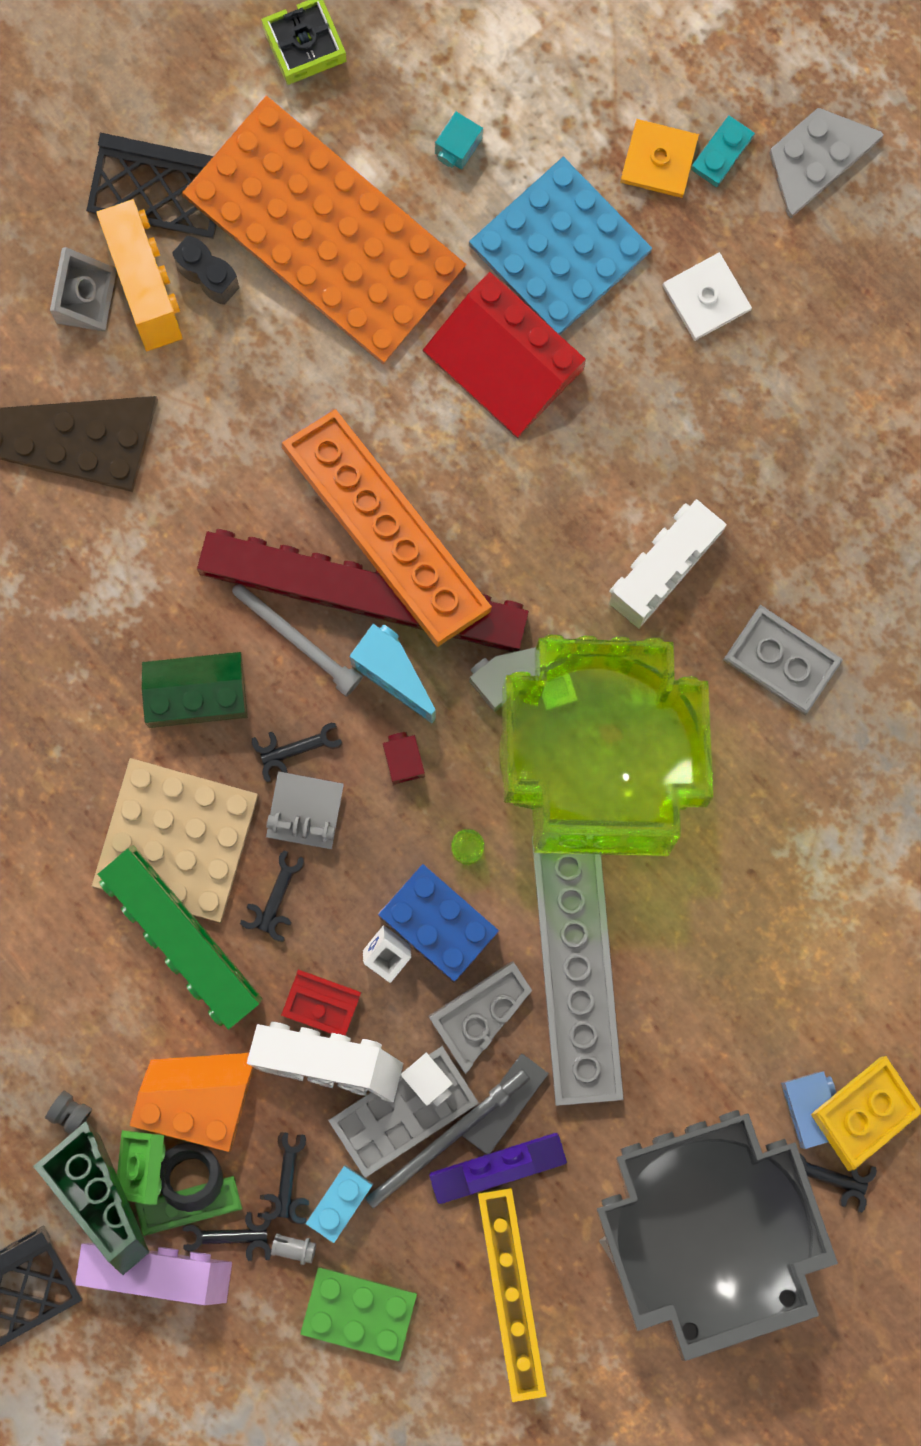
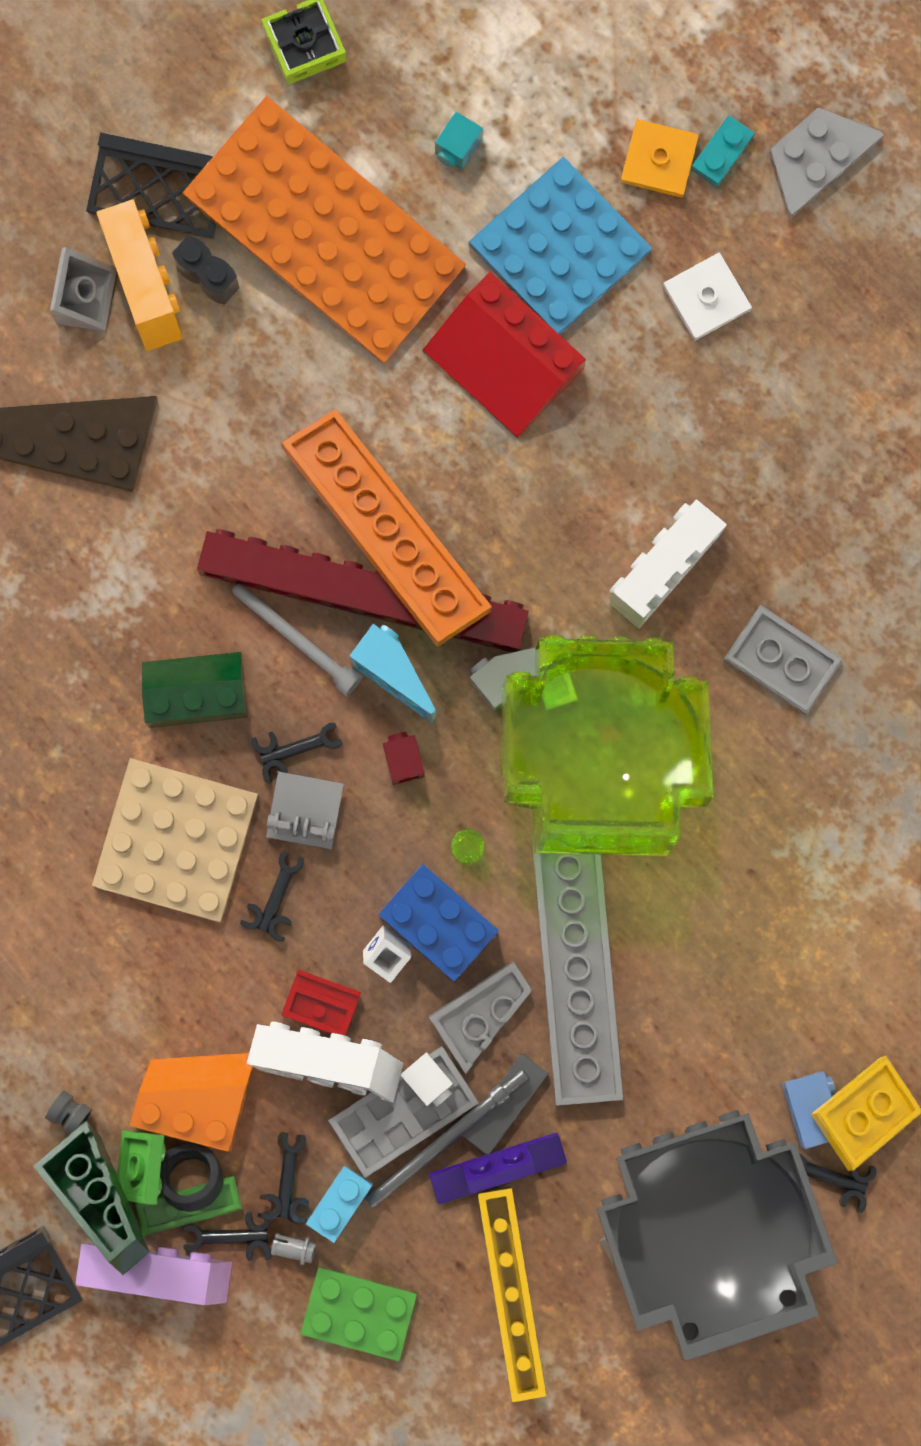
green brick [97,845,263,1030] -> none

